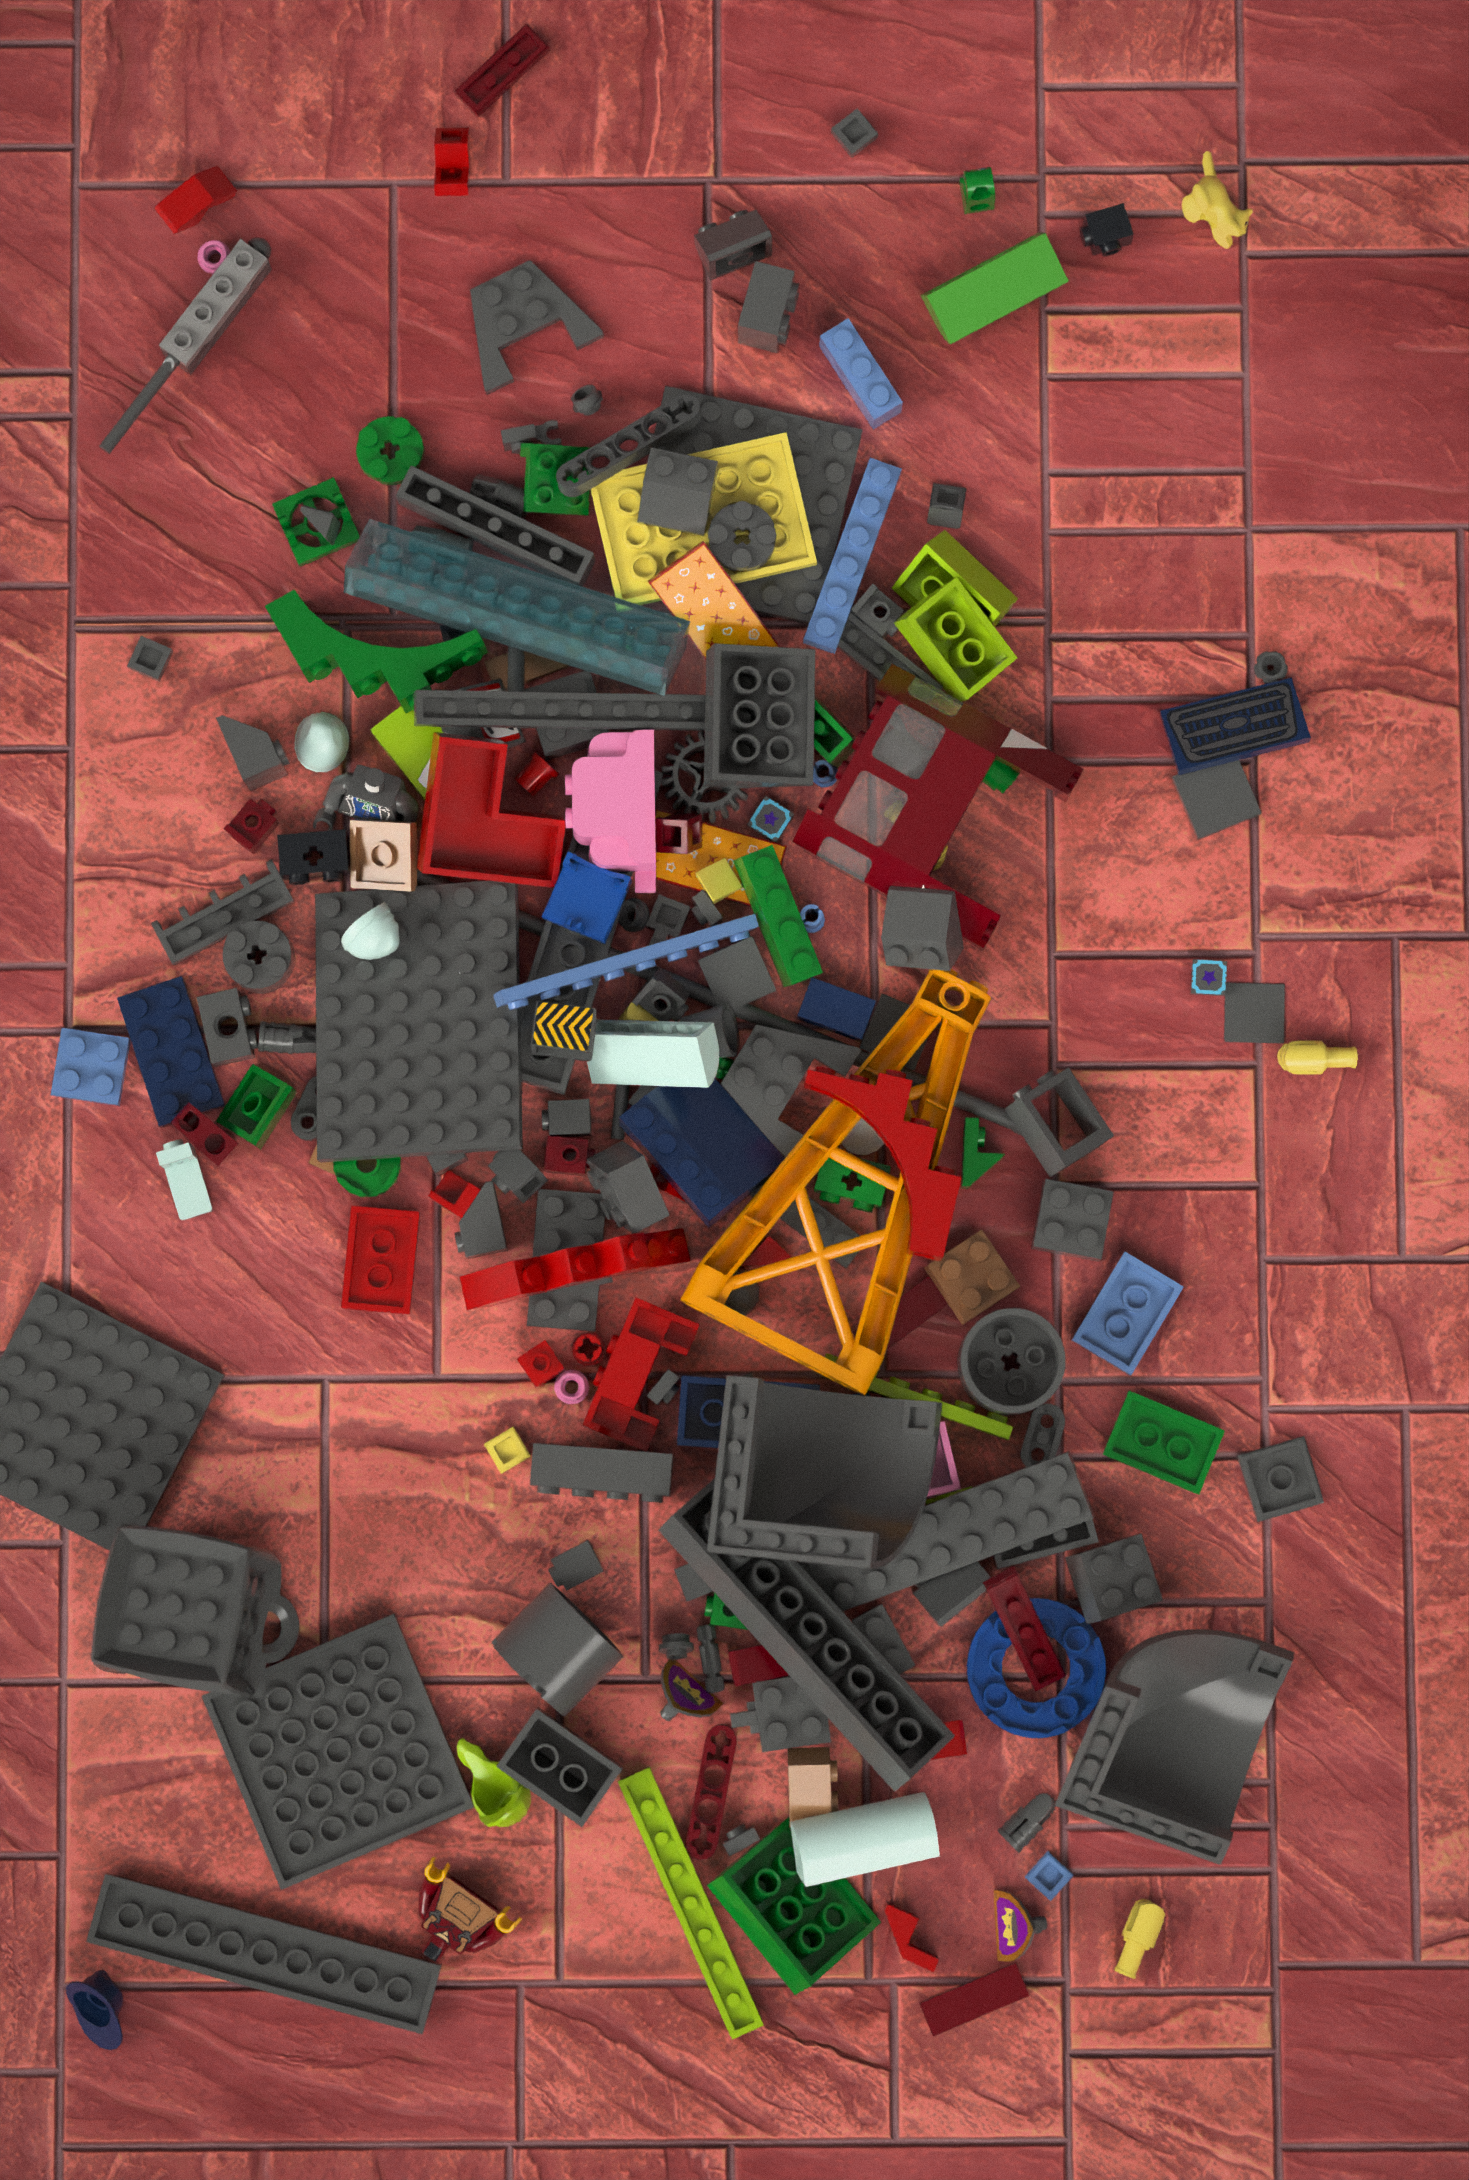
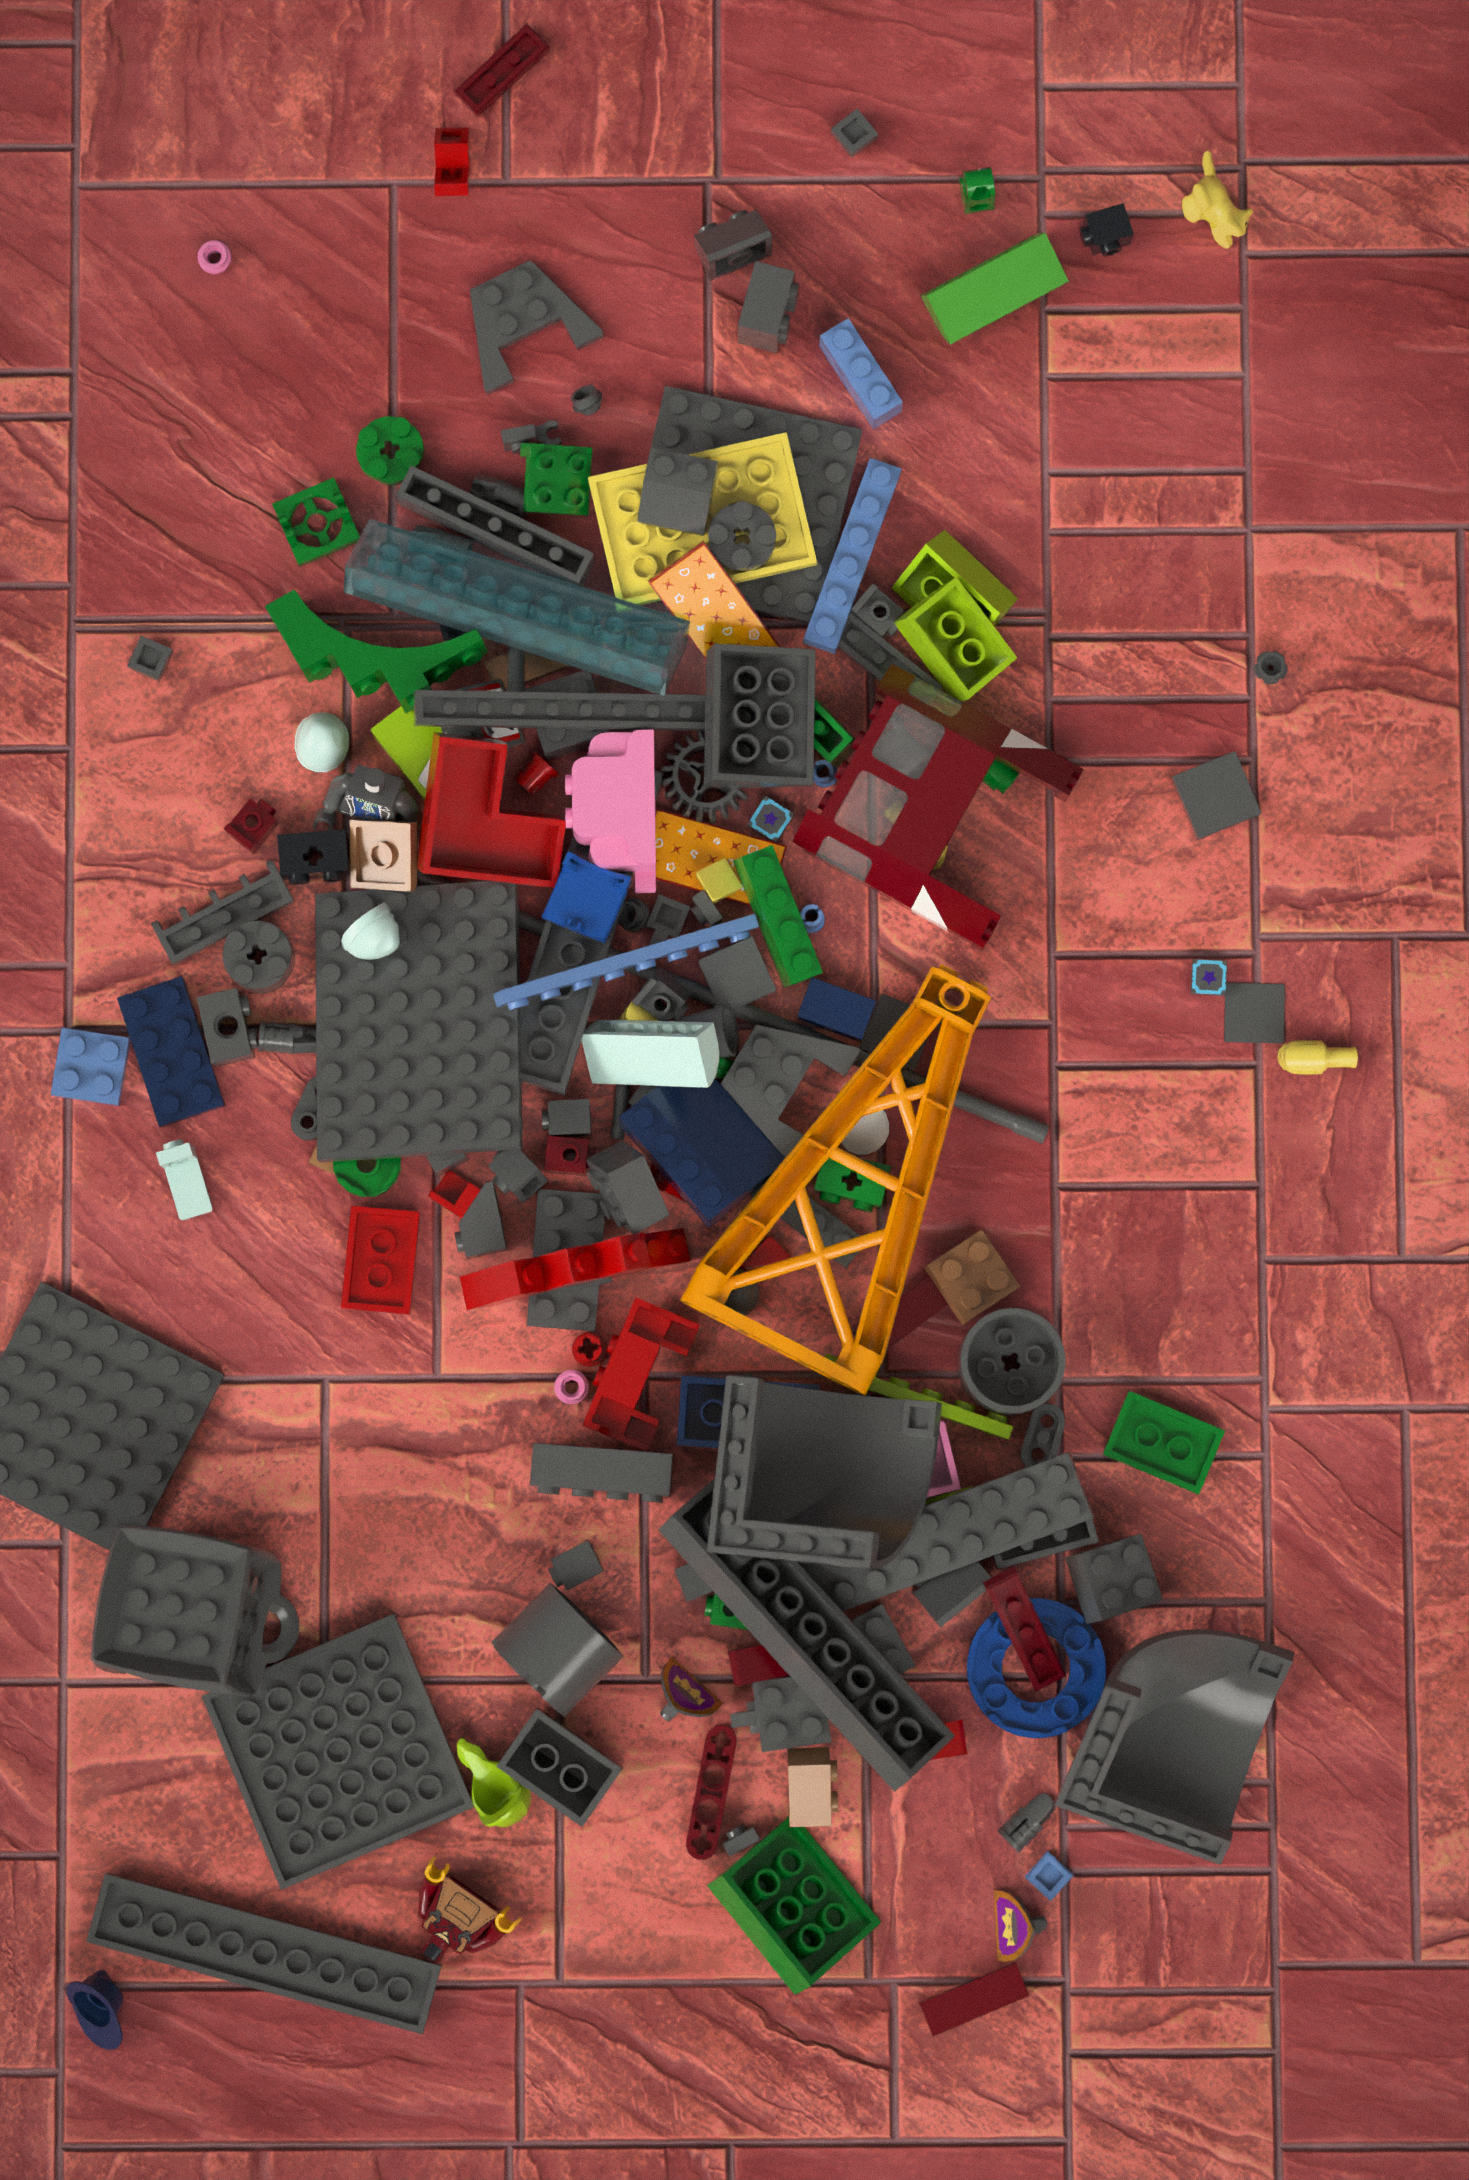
light grey piece [99,237,272,454] -> none
red slope [154,165,237,234] -> none
dark red leg [170,1102,239,1166] -> none
dark grey slope [216,715,290,791] -> none
green slope [216,1064,297,1150] -> none
dark grey slope [300,505,341,546] -> none
light yellow tile [484,1426,531,1474] -> none
red brick [517,1340,566,1389] -> none
piece [531,1001,597,1061] -> none
dark grey beam [556,394,701,497] -> none
lime plate [618,1767,764,2040] -> none
dark grey plate [647,1369,680,1405] -> none
dark red brick [655,812,702,854] -> none
dark grey plate [659,1633,694,1660] -> none
dark grey axle [697,1624,725,1693] -> none
light aqua brick [790,1792,940,1887] -> none
red arch [803,1066,962,1262] -> none
dark grey slope [881,886,964,971] -> none
red slope [884,1901,939,1973] -> none
dark grey slope [927,483,966,529] -> none
green slope [961,1117,1005,1189] -> none
dark grey window [1005,1067,1114,1178] -> none
dark grey brick [1031,1179,1114,1262] -> none
medium blue plate [1071,1251,1184,1376] -> none
light yellow arm [1114,1899,1165,1979] -> none
tile [1160,677,1311,775] -> none
dark grey tile [1237,1436,1324,1522] -> none

